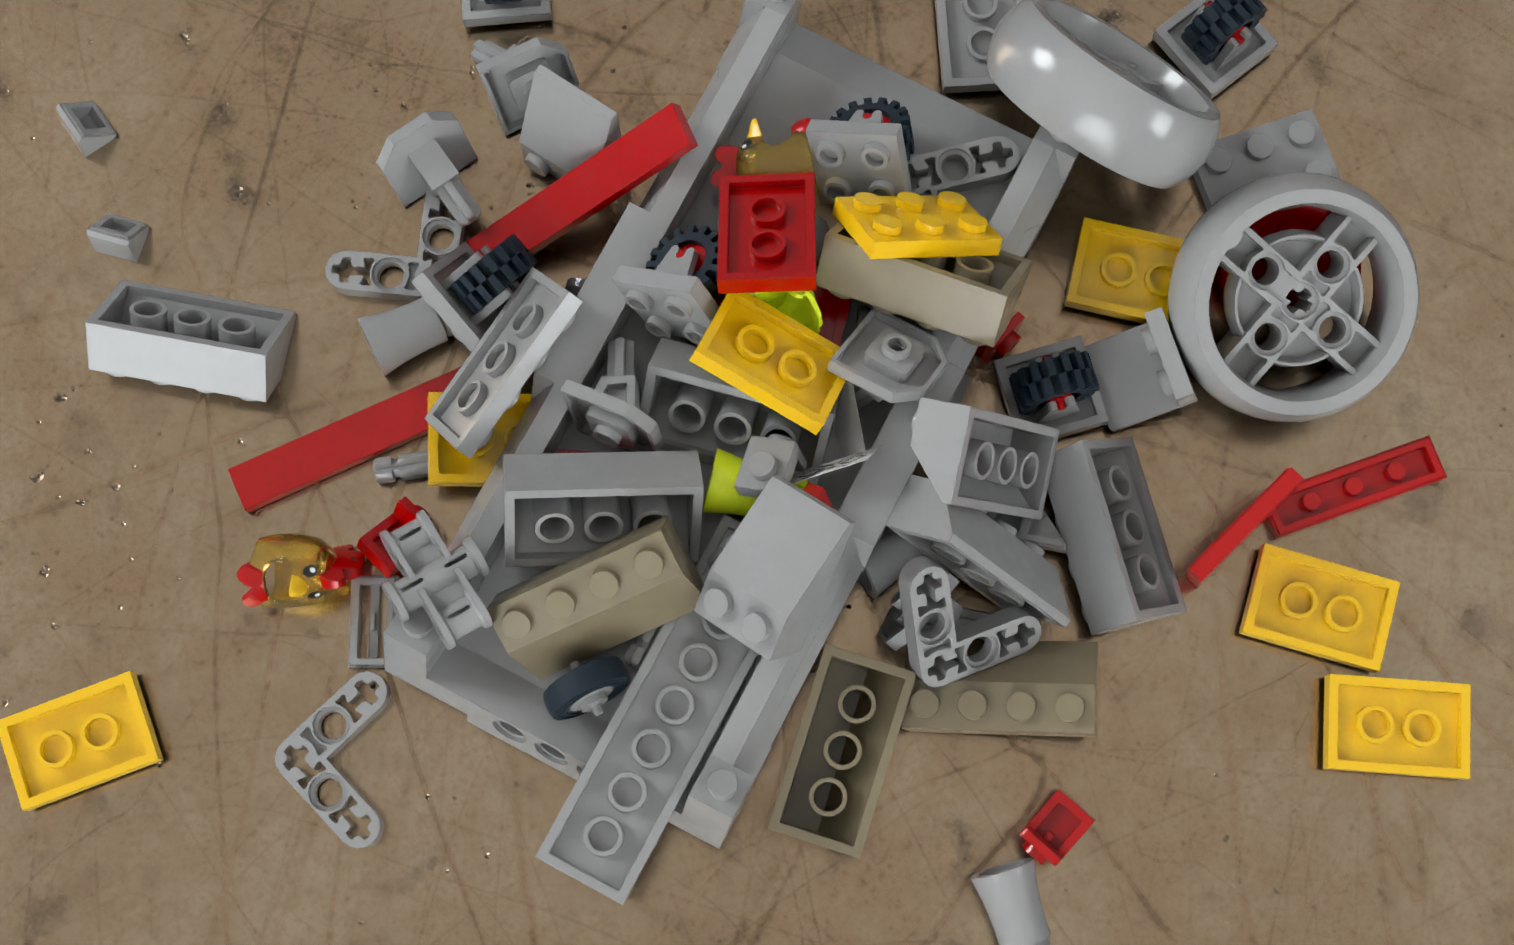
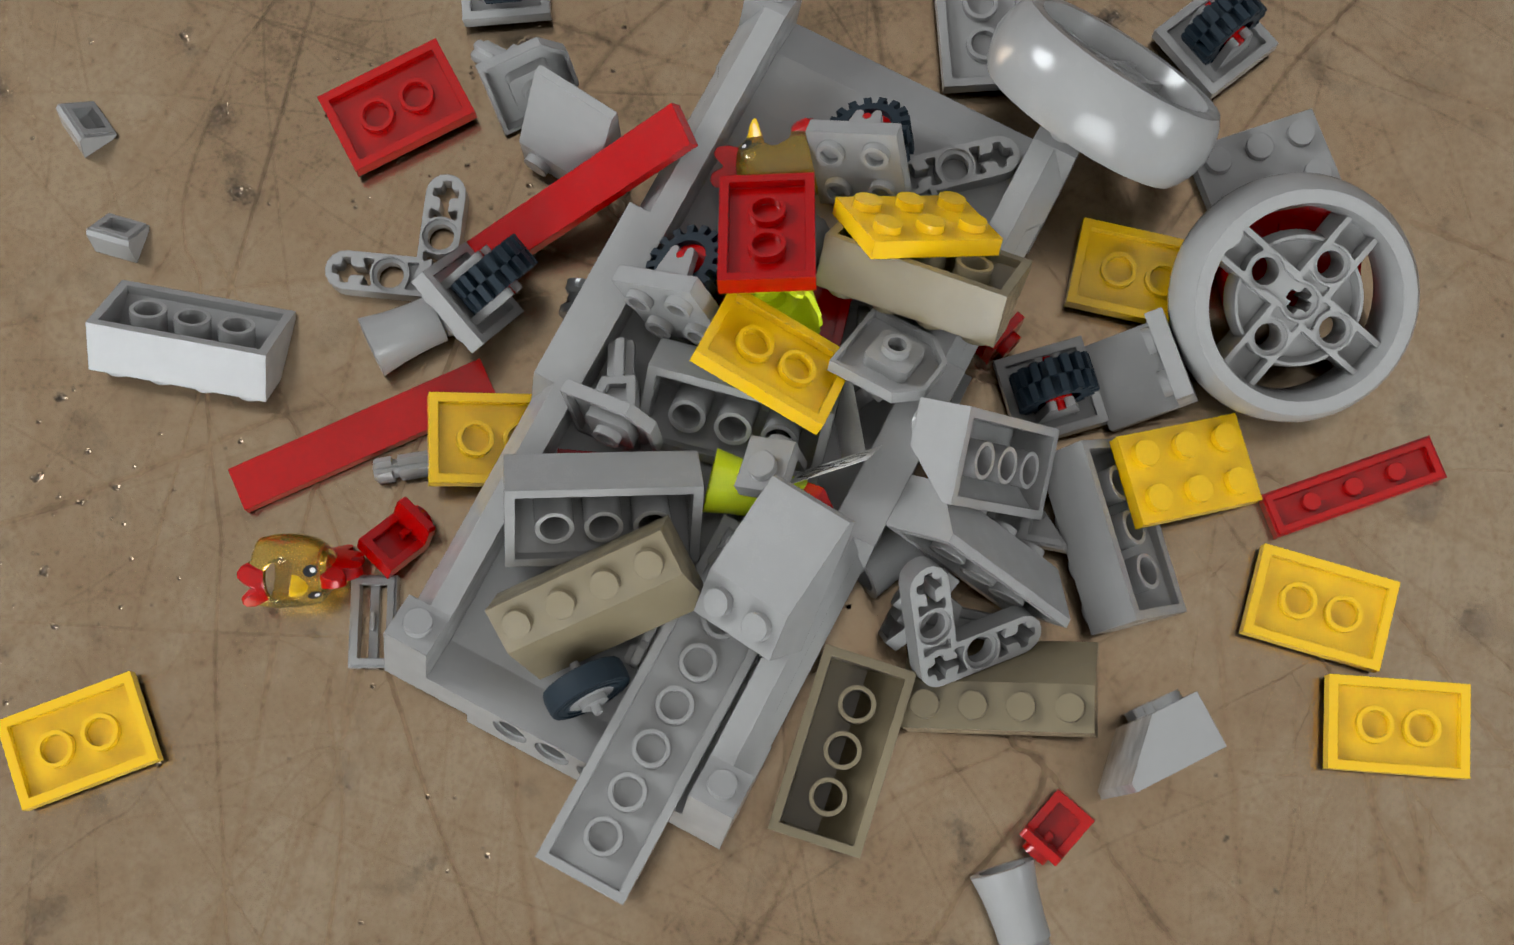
light grey beam [275,671,392,849] -> none
light grey piece [376,111,482,227] -> none
light grey axle [379,509,493,650] -> none
light grey plate [424,267,583,458] -> none
red tile [1186,467,1304,588] -> none
none -> red plate [317,38,477,177]
none -> light grey slope [1097,689,1227,800]
none -> yellow plate [1109,413,1263,530]

